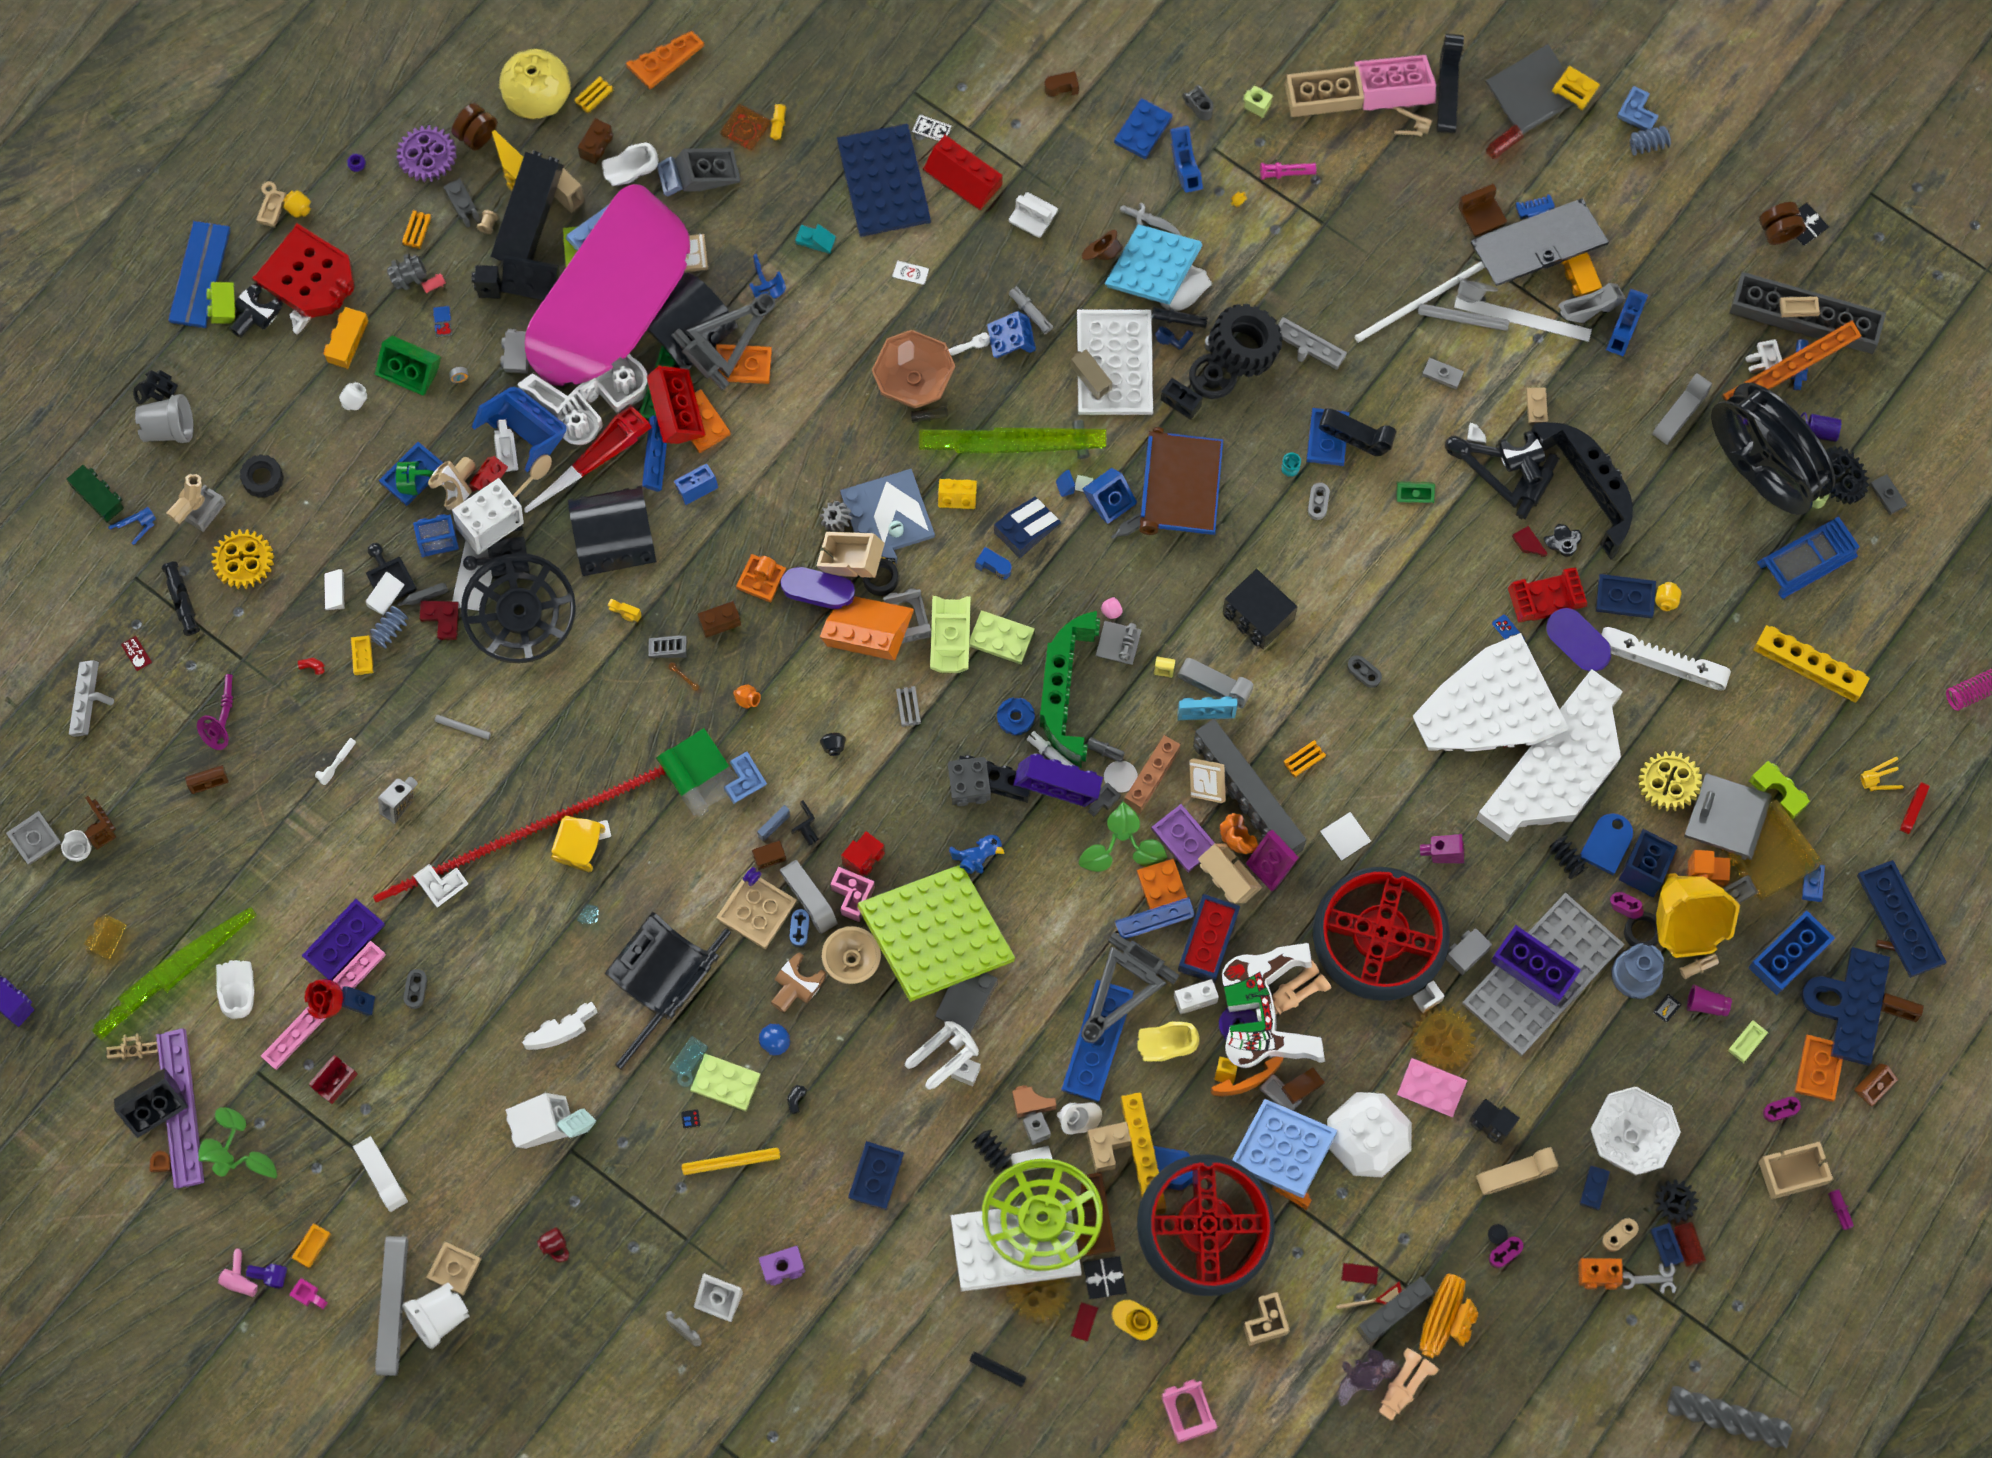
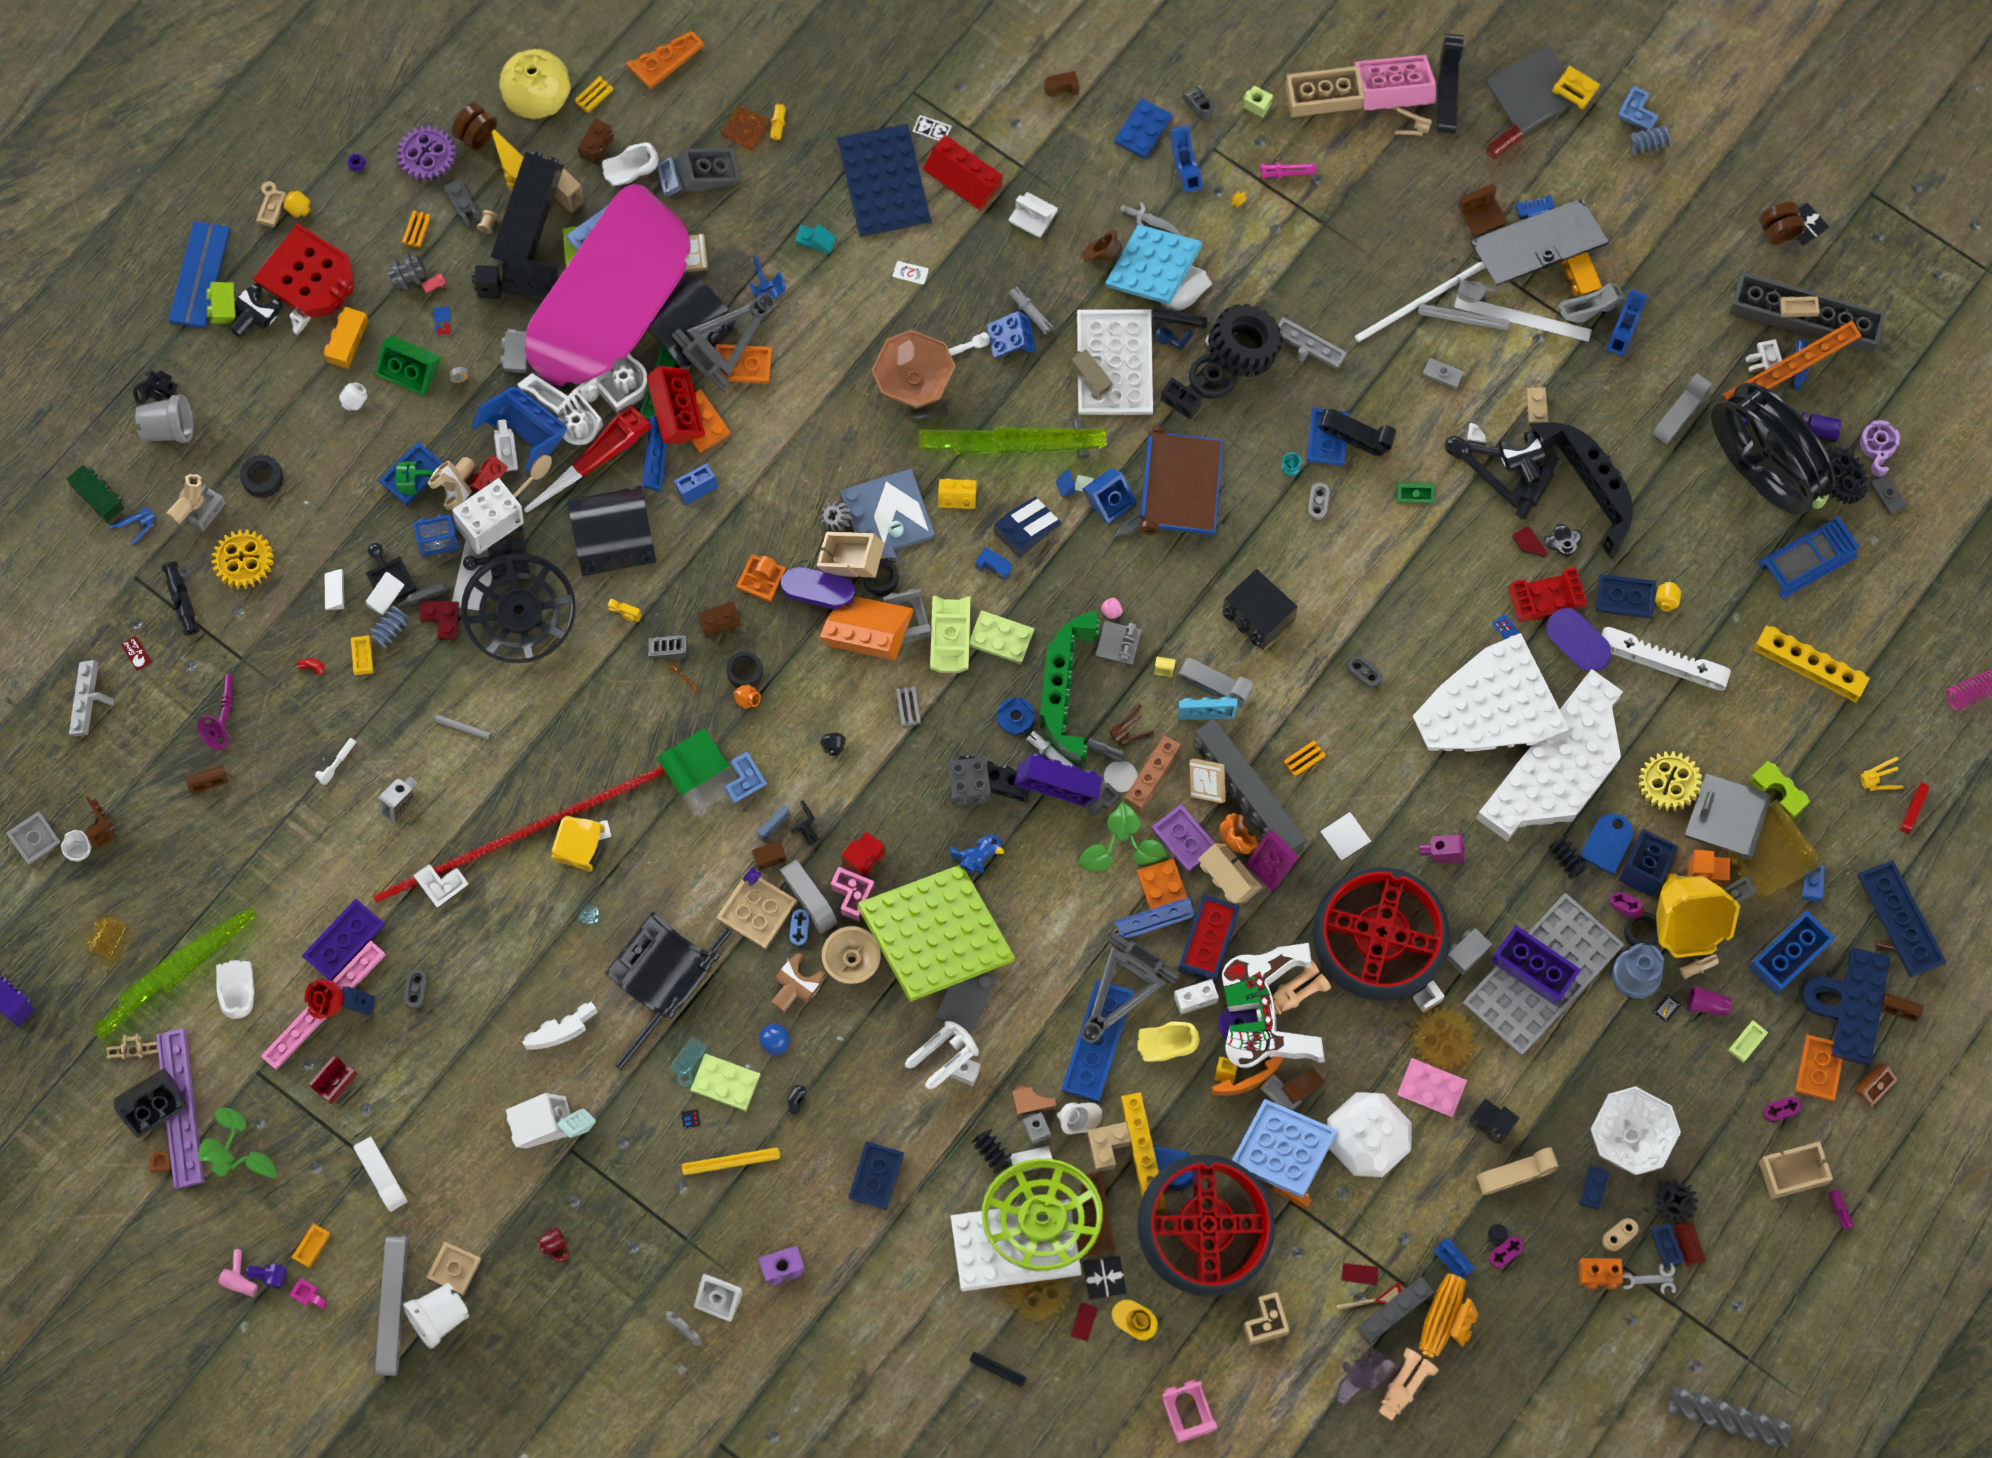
none -> black tyre [726,651,763,688]
none -> reddish brown plant [1109,704,1154,745]
none -> blue hinge [1433,1238,1475,1279]
none -> lavender piece [1859,420,1900,477]

